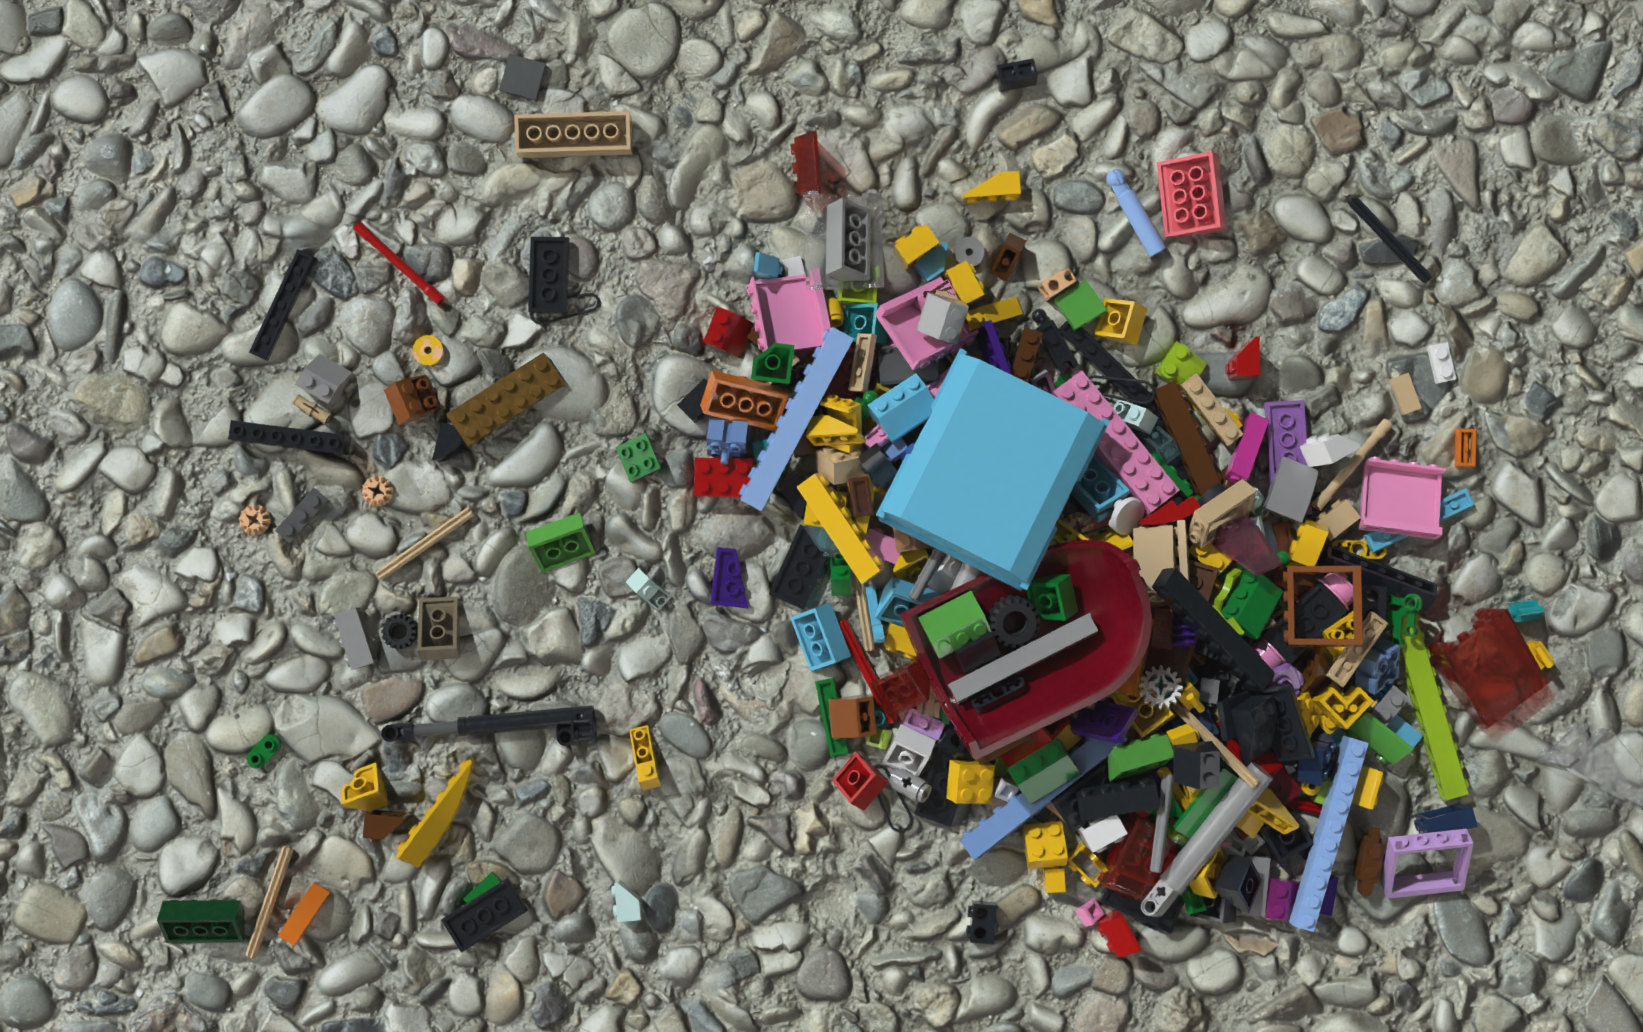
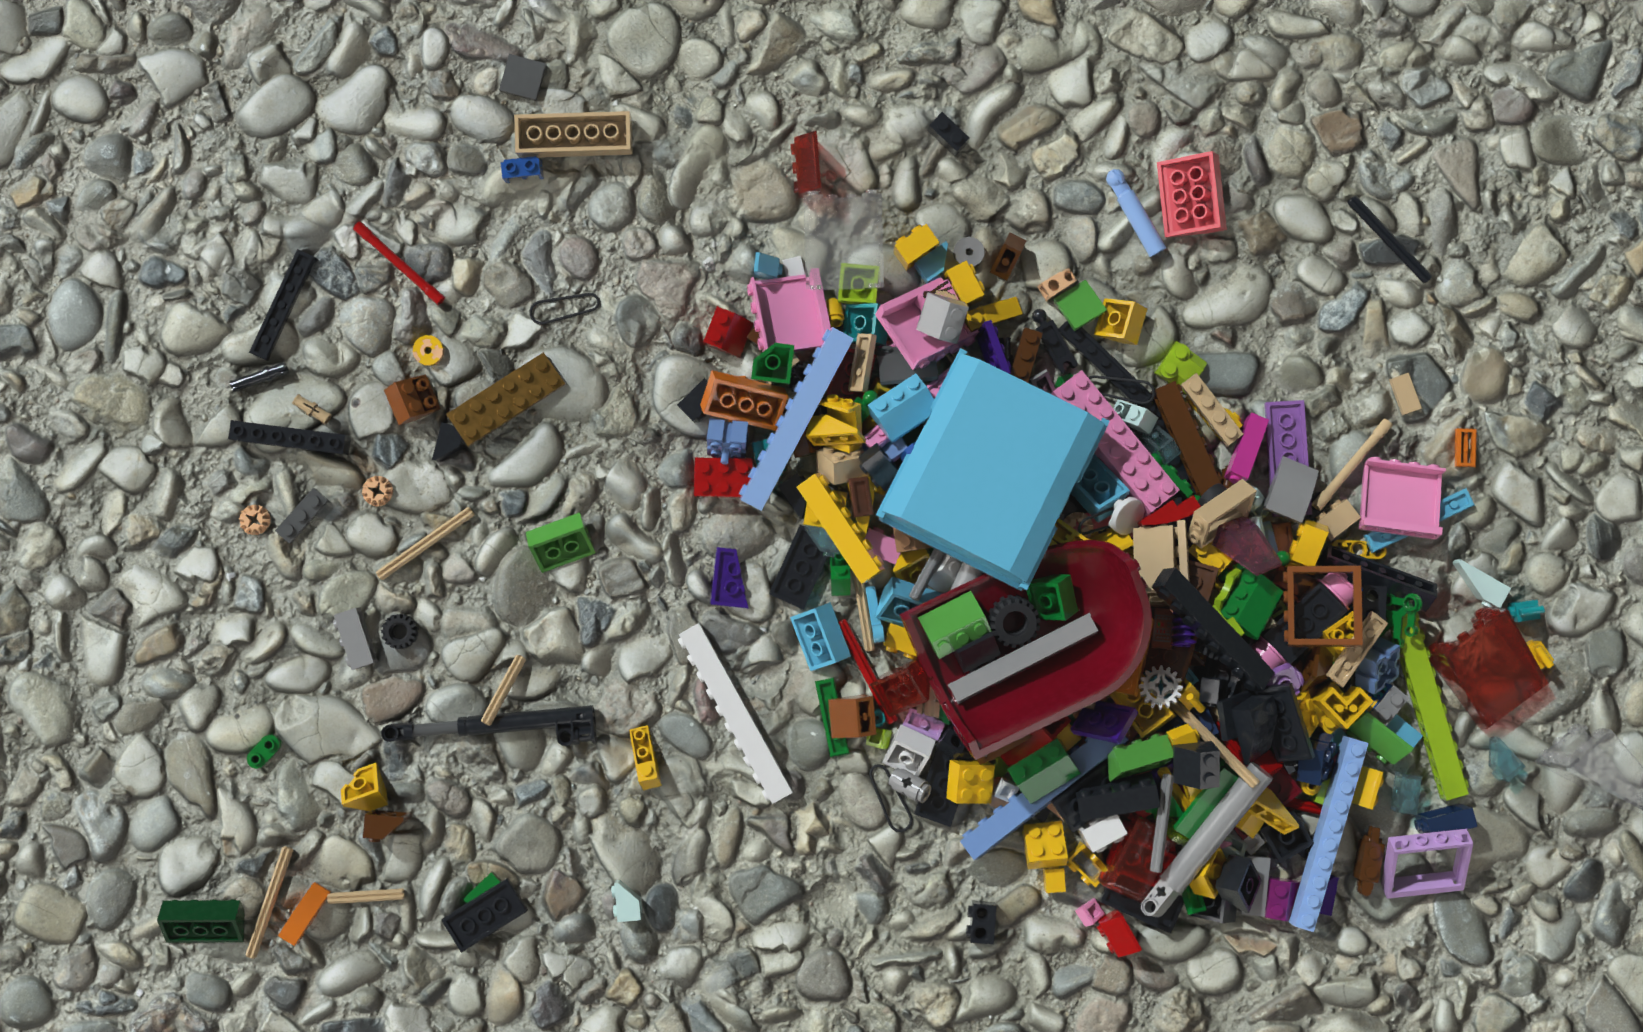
light grey slope [295,354,353,406] -> none
yellow wedge [395,757,475,868] -> none
dark tan slope [417,596,460,661] -> none
black plate [528,237,570,314] -> none
green hinge [616,433,661,482] -> none
light aqua slope [626,568,671,611] -> none
light grey slope [826,198,871,281] -> none
red slope [832,752,889,811] -> none
yellow slope [962,171,1021,204] -> none
black beam [971,675,1026,713] -> none
black hinge [996,58,1038,92] -> none
red slope [1225,337,1260,380] -> none
white slope [1300,433,1361,467] -> none
white plate [1427,342,1456,384] -> none
none -> black pin [230,362,289,392]
none -> tan axle [327,888,405,904]
none -> tan axle [481,655,526,726]
none -> blue window [501,156,544,183]
none -> white brick [678,623,793,804]
none -> black brick [928,112,970,156]
none -> clear light blue brick [1390,772,1422,815]
none -> light aqua slope [1453,559,1511,610]
none -> clear light blue slope [1488,736,1526,782]

